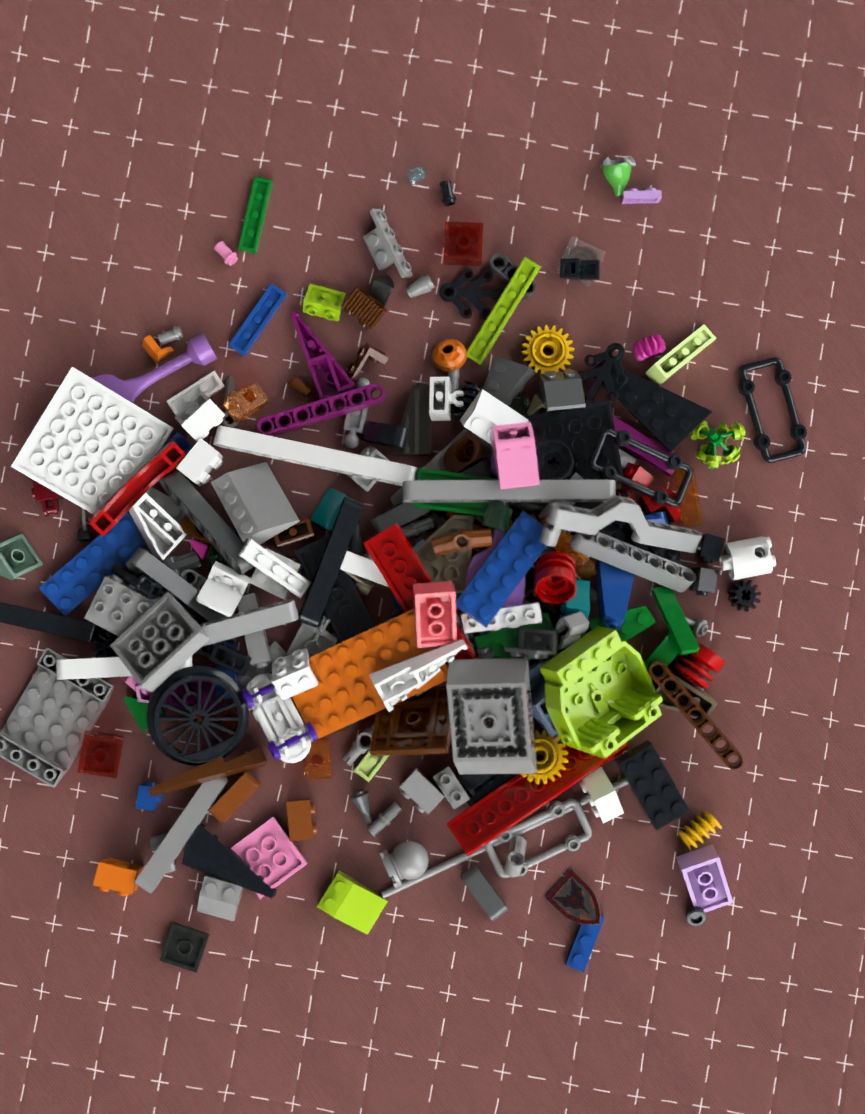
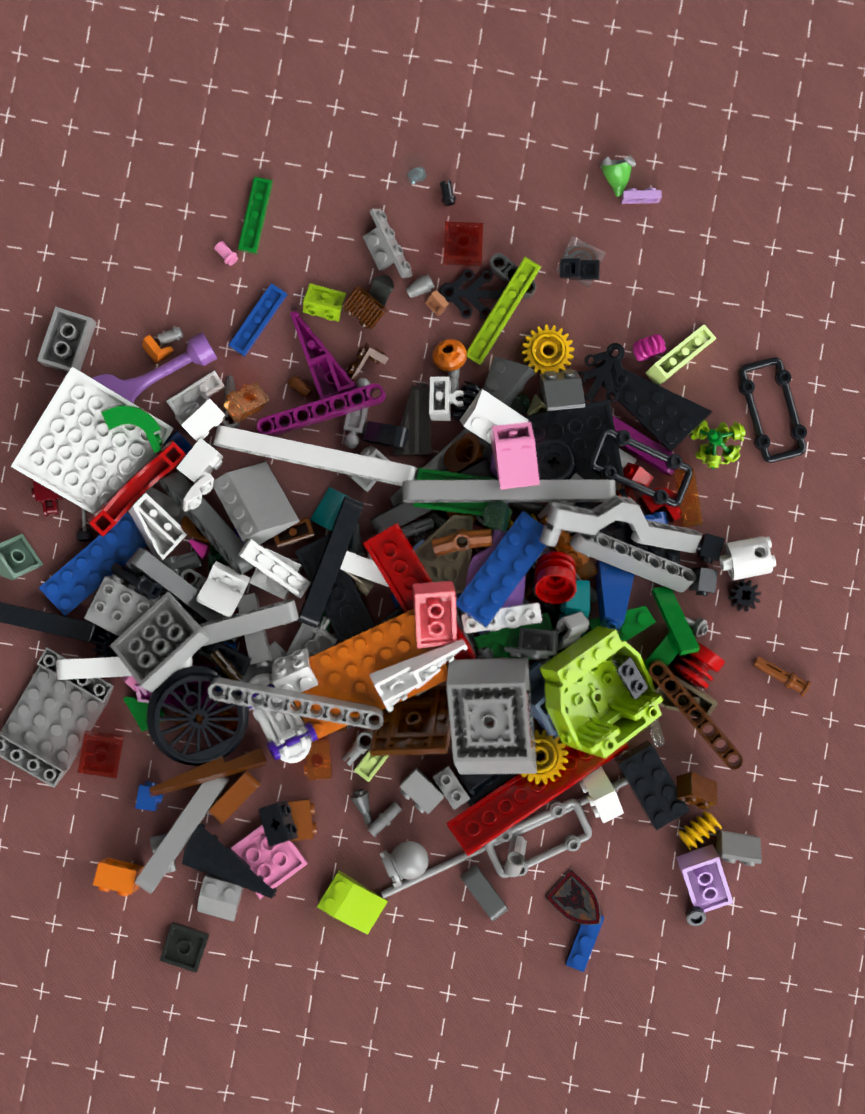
none -> light grey brick [37,306,96,373]
none -> green arch [101,405,163,453]
none -> white slope [183,473,214,512]
none -> light grey beam [208,678,383,729]
none -> dark brown axle [210,650,243,681]
none -> black brick [258,800,298,847]
none -> nougat plate [425,290,449,317]
none -> black bracket [611,654,648,699]
none -> clear axle [647,718,665,747]
none -> reddish brown piece [677,772,718,809]
none -> light grey slope [715,830,762,866]
none -> dark orange pin [753,656,811,697]

